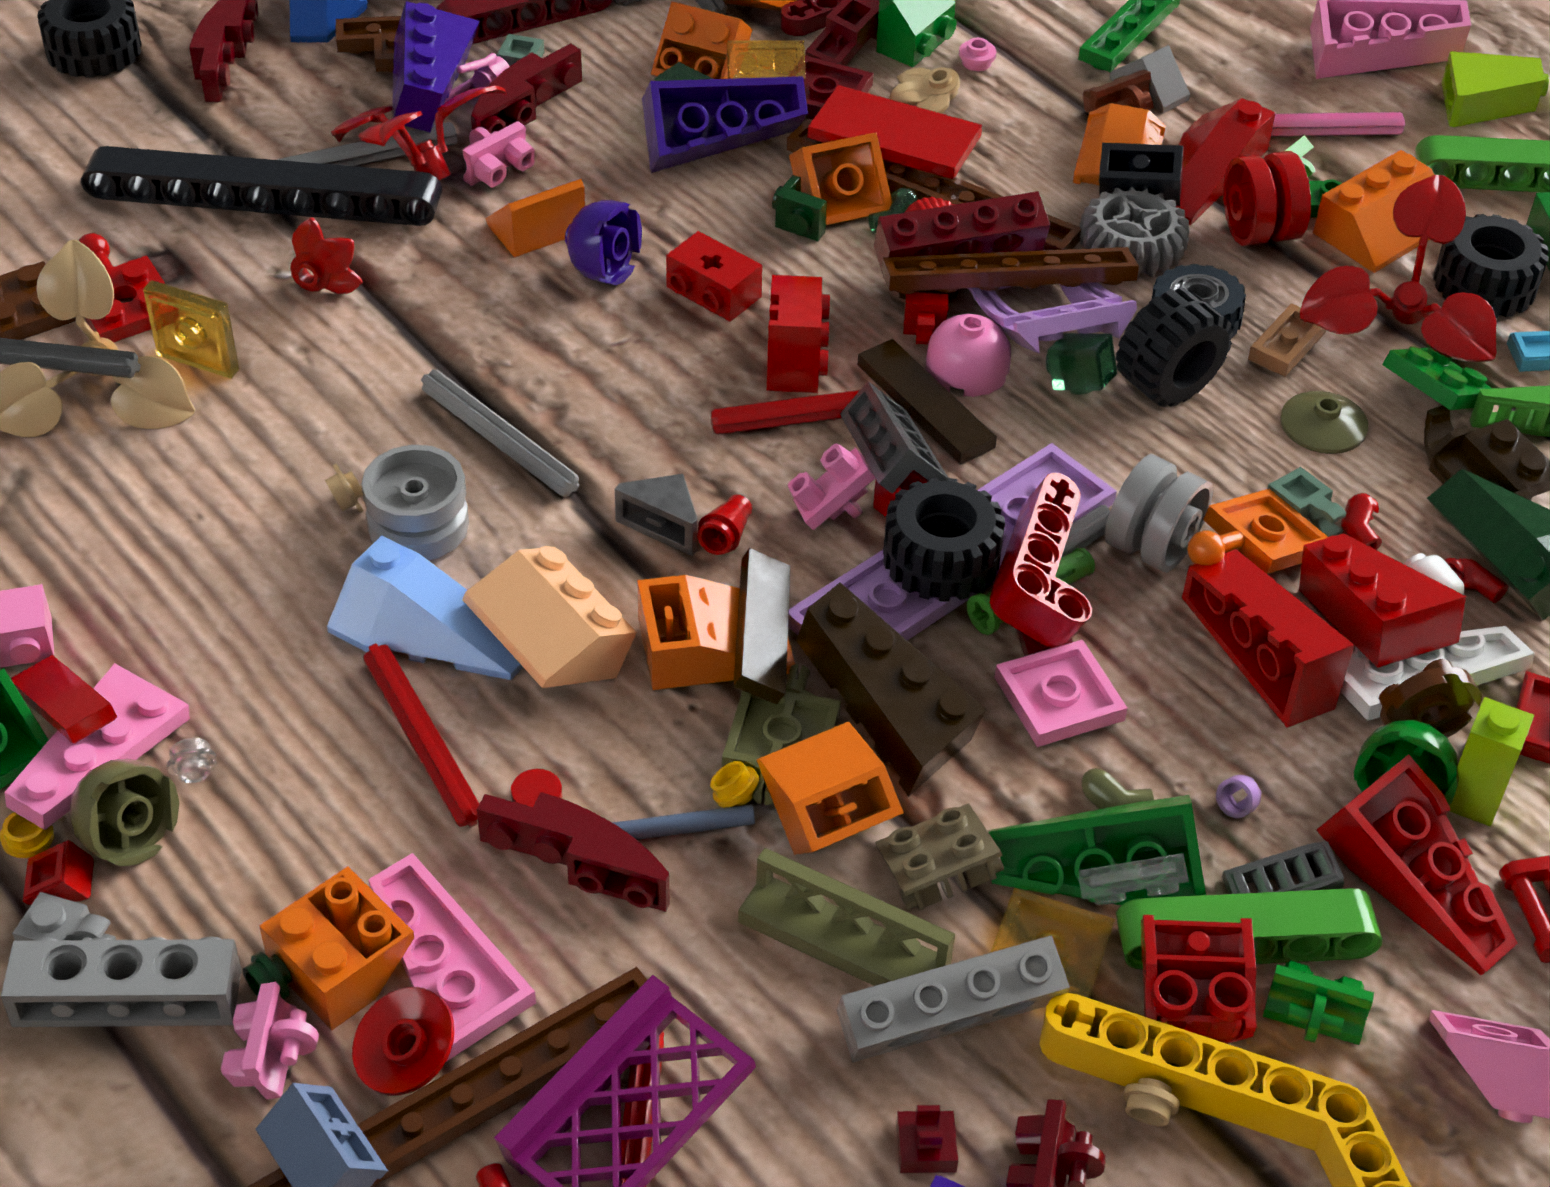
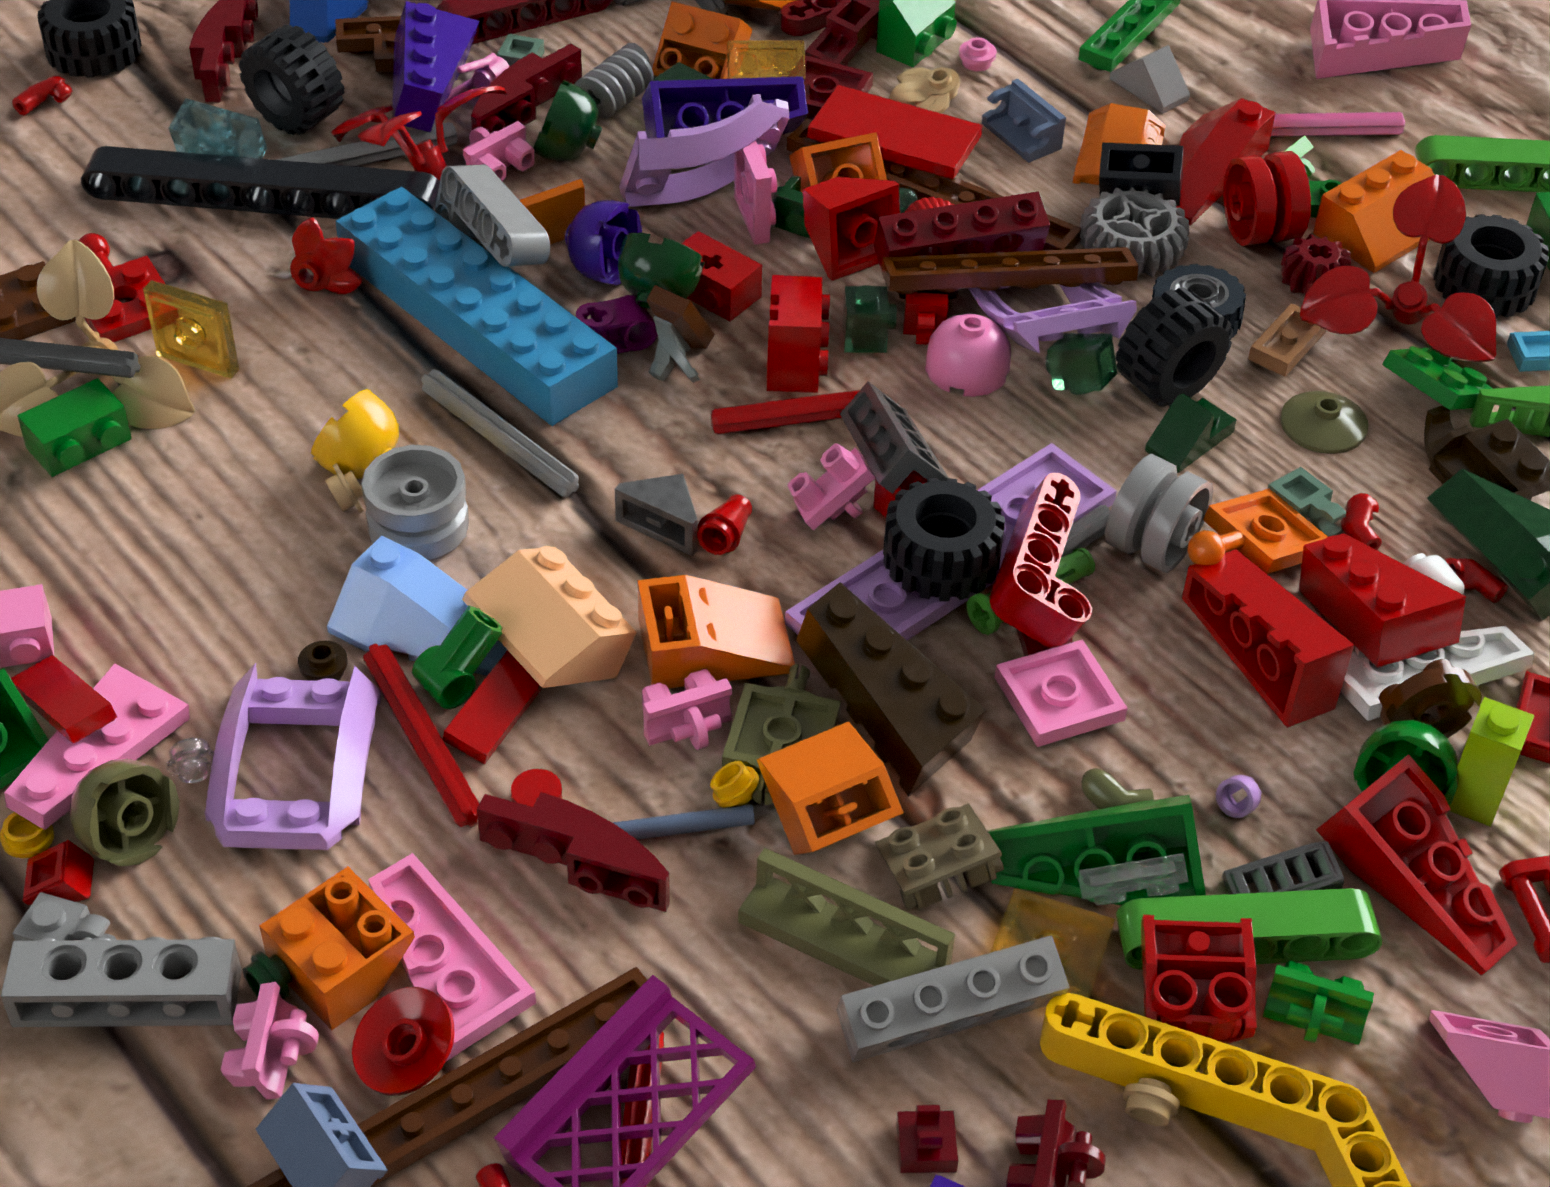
tile [733,548,791,704] -> none
dark brown tile [857,339,997,465] -> none
copper hips [1083,70,1154,113] -> none
lime slope [1442,51,1549,127] -> none
none -> red arm [12,75,72,116]
none -> green brick [17,378,132,477]
none -> clear light blue brick [168,98,267,159]
none -> lavender wedge [205,663,381,850]
none -> black tyre [239,25,344,135]
none -> dark brown plate [298,641,348,681]
none -> yellow cylinder [311,389,399,480]
none -> dark azure brick [335,187,618,426]
none -> green piece [412,606,503,709]
none -> light grey beam [435,164,550,267]
none -> red tile [442,650,543,765]
none -> dark green cylinder [533,80,602,162]
none -> light grey piece [574,43,654,119]
none -> magenta piece [575,295,658,354]
none -> dark green cylinder [618,233,705,310]
none -> lavender wedge [619,94,789,207]
none -> bright pink hips [642,669,732,750]
none -> piece [646,285,715,383]
none -> bright pink plate [734,140,777,245]
none -> red slope [803,177,900,281]
none -> clear green brick [842,285,897,353]
none -> sand blue hinge [981,79,1066,163]
none -> dark green slope [1145,393,1237,473]
none -> dark red gear [1281,234,1352,296]

